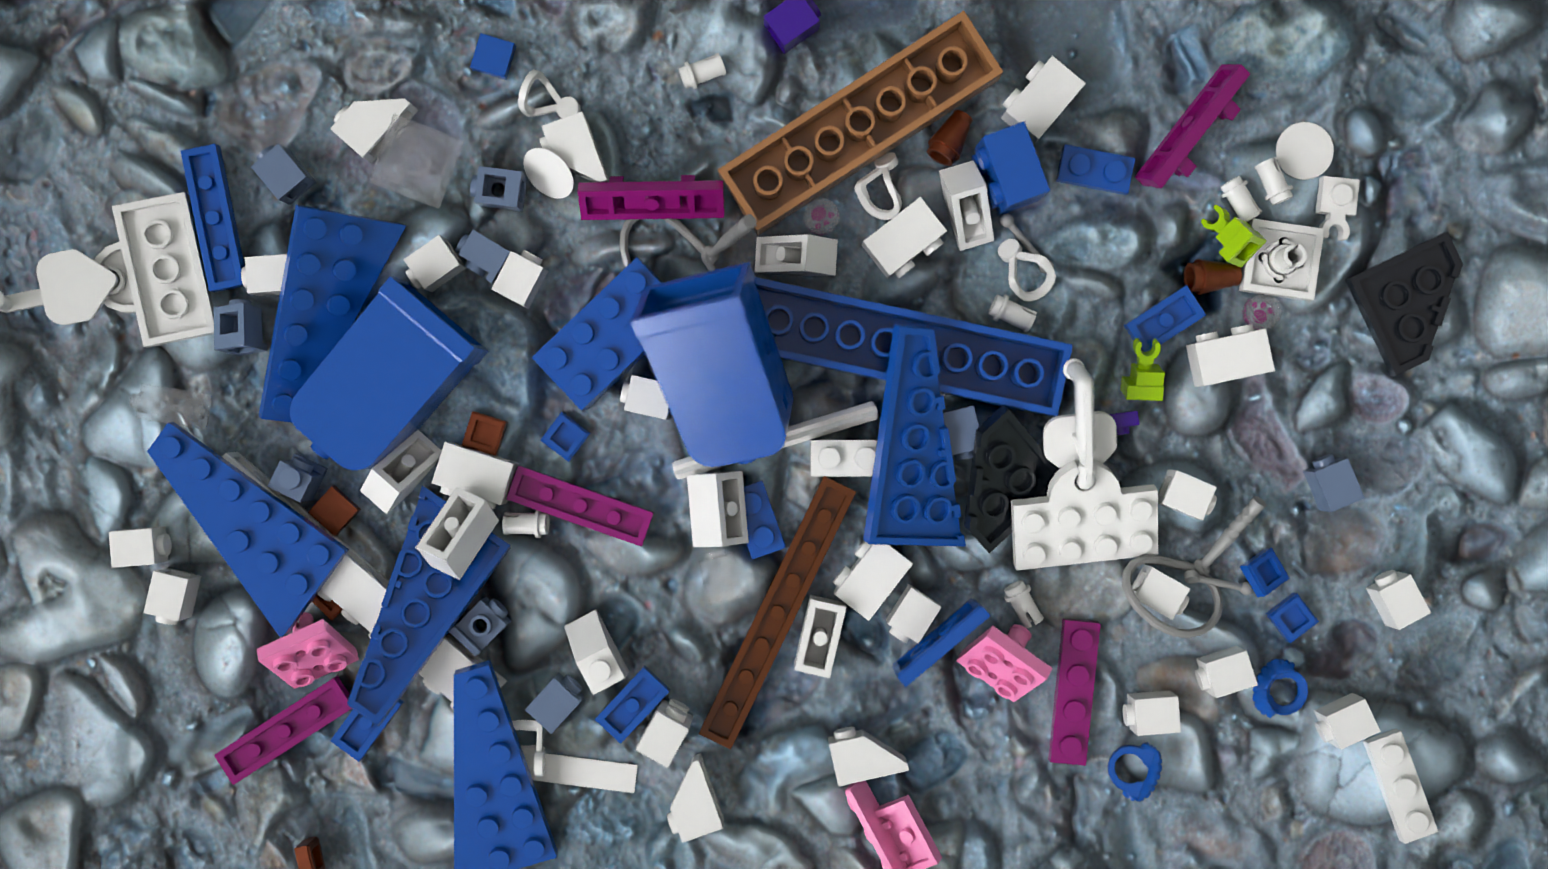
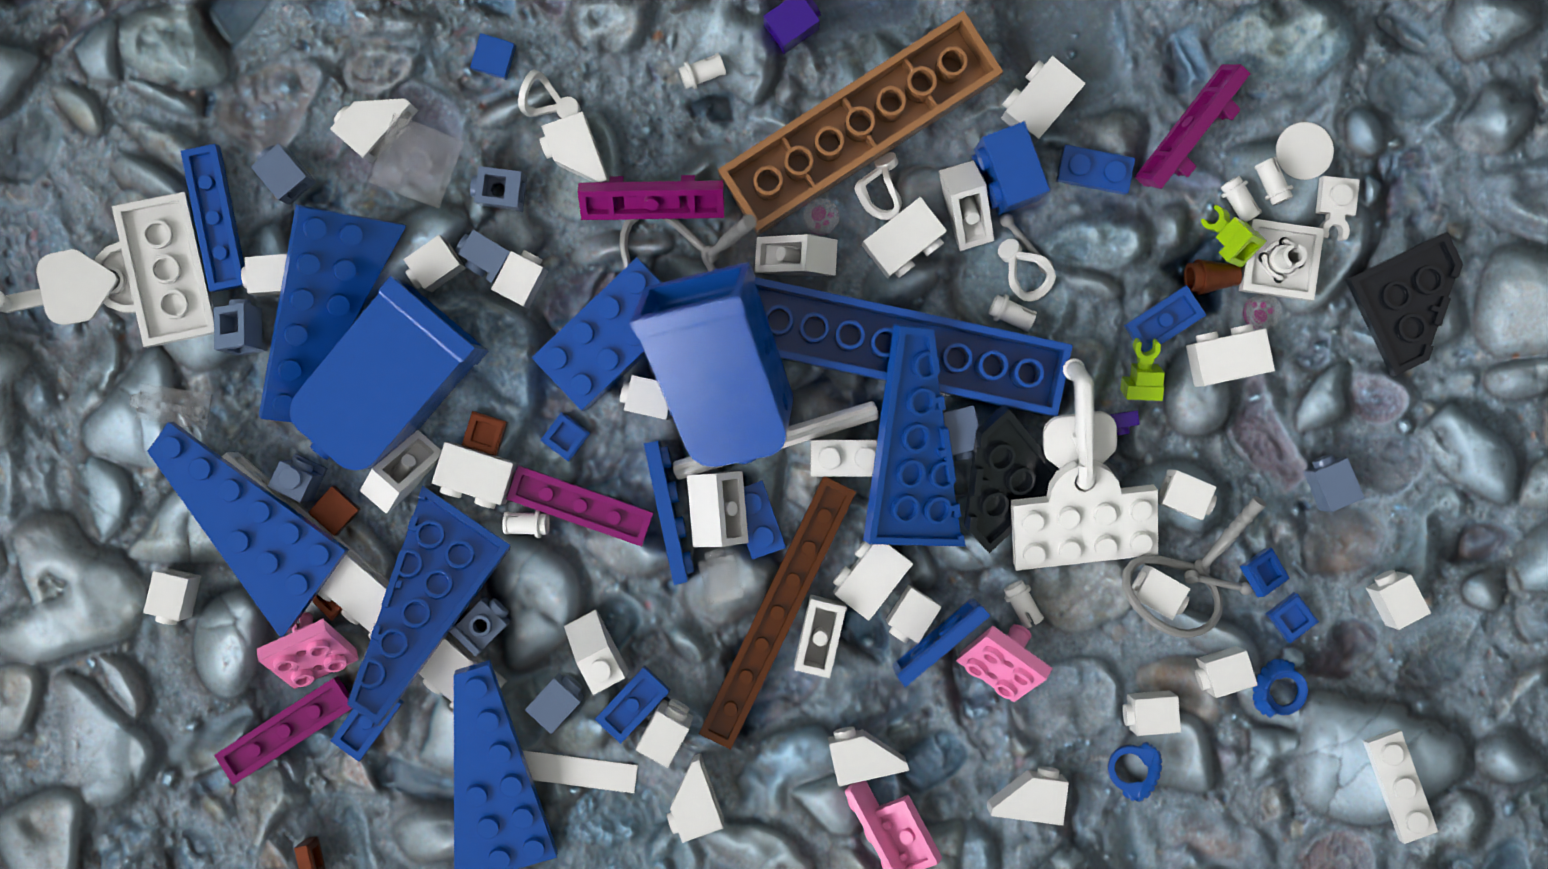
white brick [109,526,172,568] -> none
white brick [416,487,499,580] -> none
white piece [512,720,546,776] -> none
white sticker [523,148,574,199] -> none
copper cone [927,110,973,166] -> none
magenta plate [1048,618,1101,766] -> none
white brick [1314,693,1381,750] -> none
none -> blue plate [644,440,695,585]
none -> white slope [987,766,1069,825]

